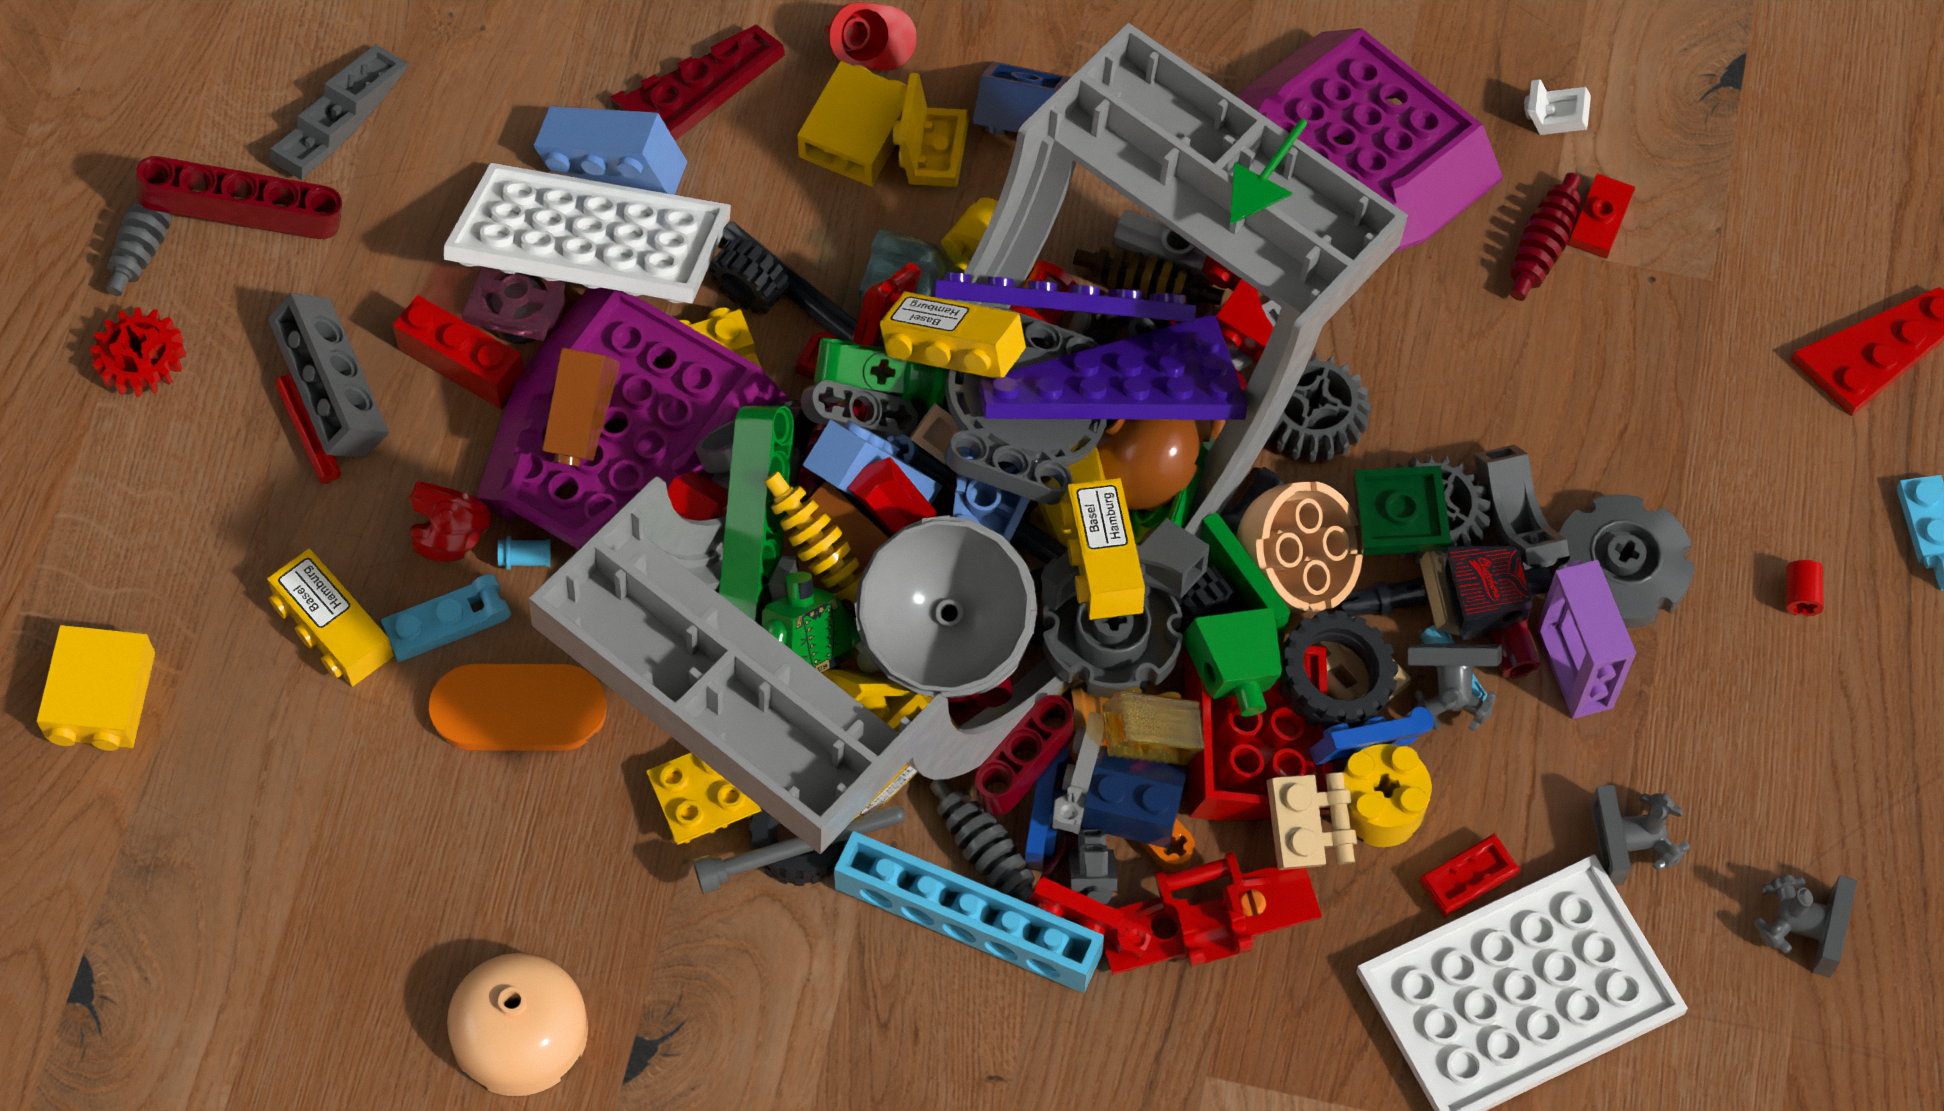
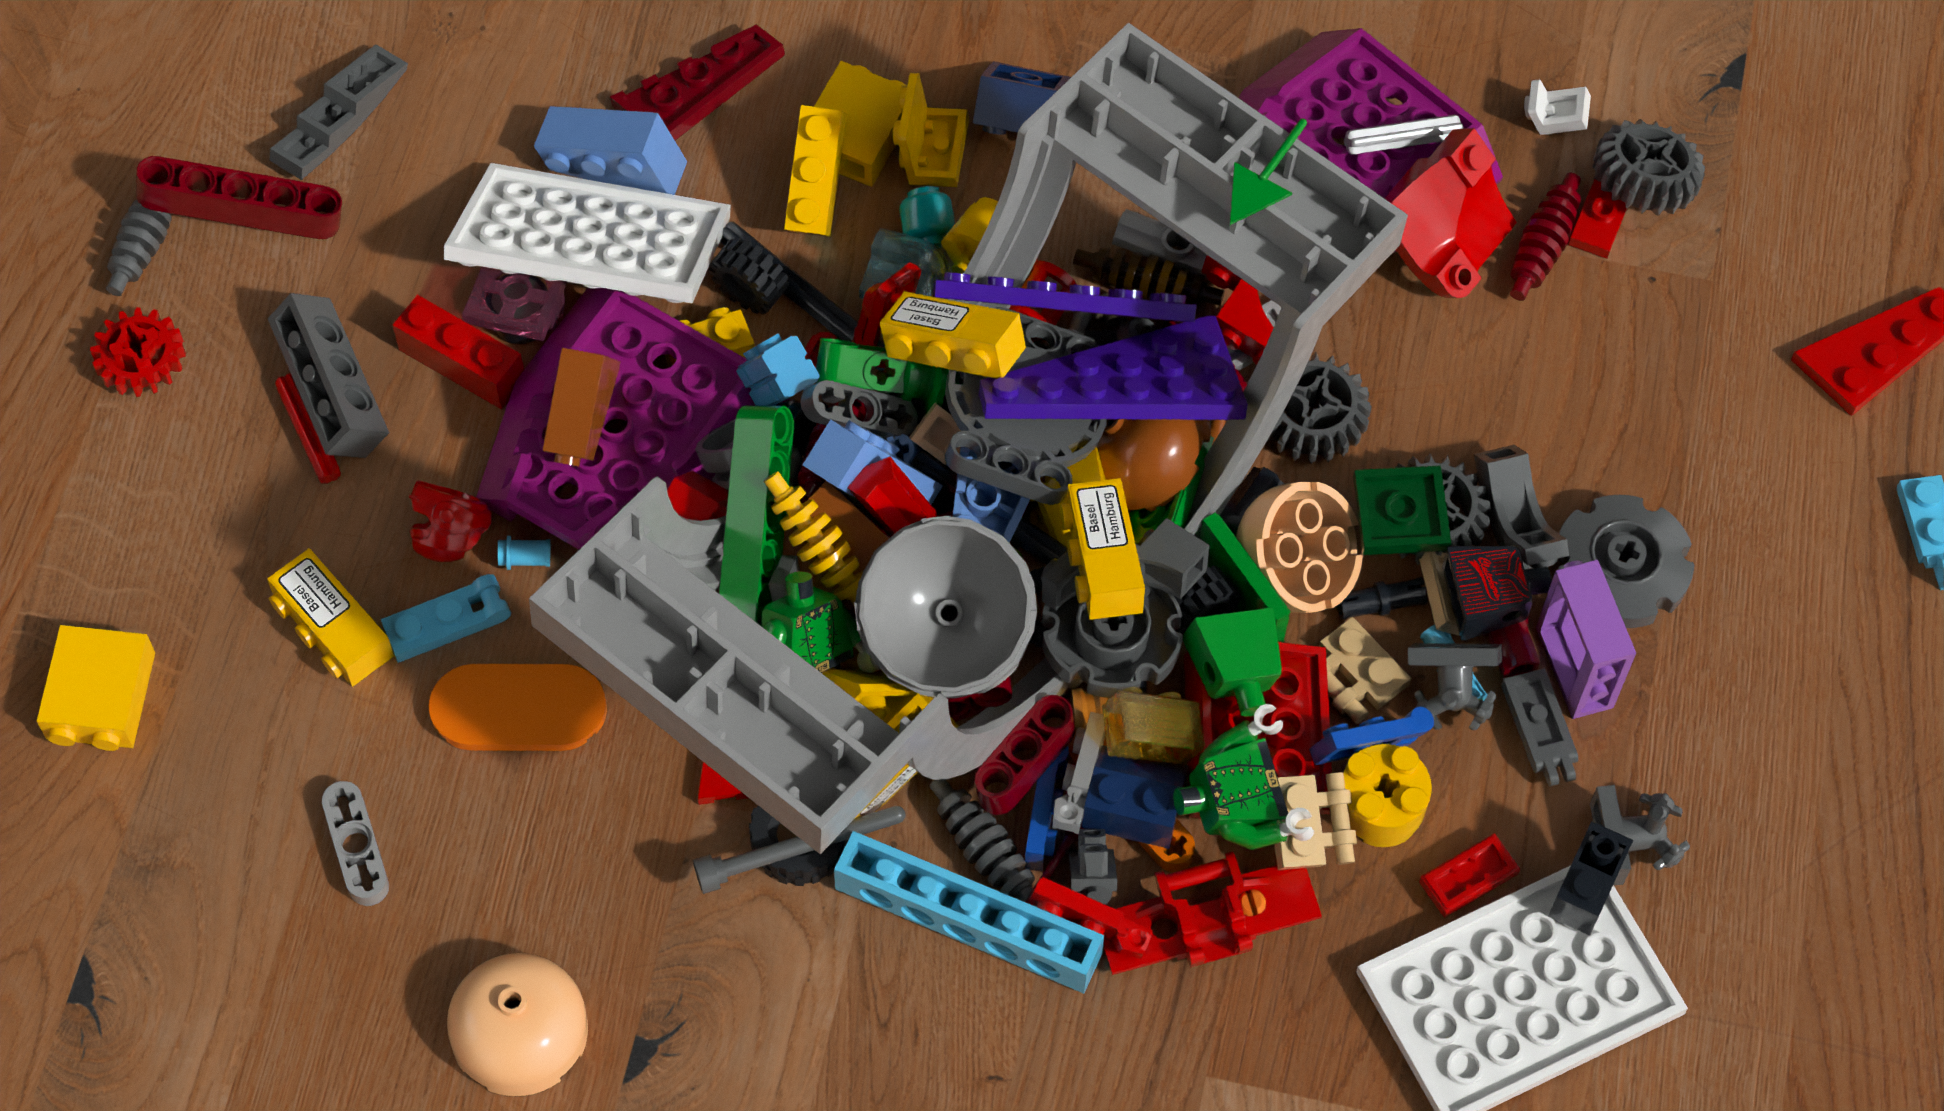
yellow hinge [646,752,761,845] -> none
red piece [824,2,917,71] -> none
black tyre [1277,611,1398,729] -> none
dark grey piece [1754,874,1857,978] -> none
red piece [1786,560,1824,617] -> none
none -> light grey beam [322,781,389,906]
none -> dark azure brick [736,333,820,406]
none -> yellow brick [784,105,847,237]
none -> teal head [899,186,955,250]
none -> green torso [1173,704,1314,850]
none -> axle [1344,115,1463,155]
none -> red slope [1384,128,1517,298]
none -> dark grey hinge [1501,668,1578,787]
none -> black slope [1548,821,1633,936]
none -> dark grey gear [1592,119,1706,216]

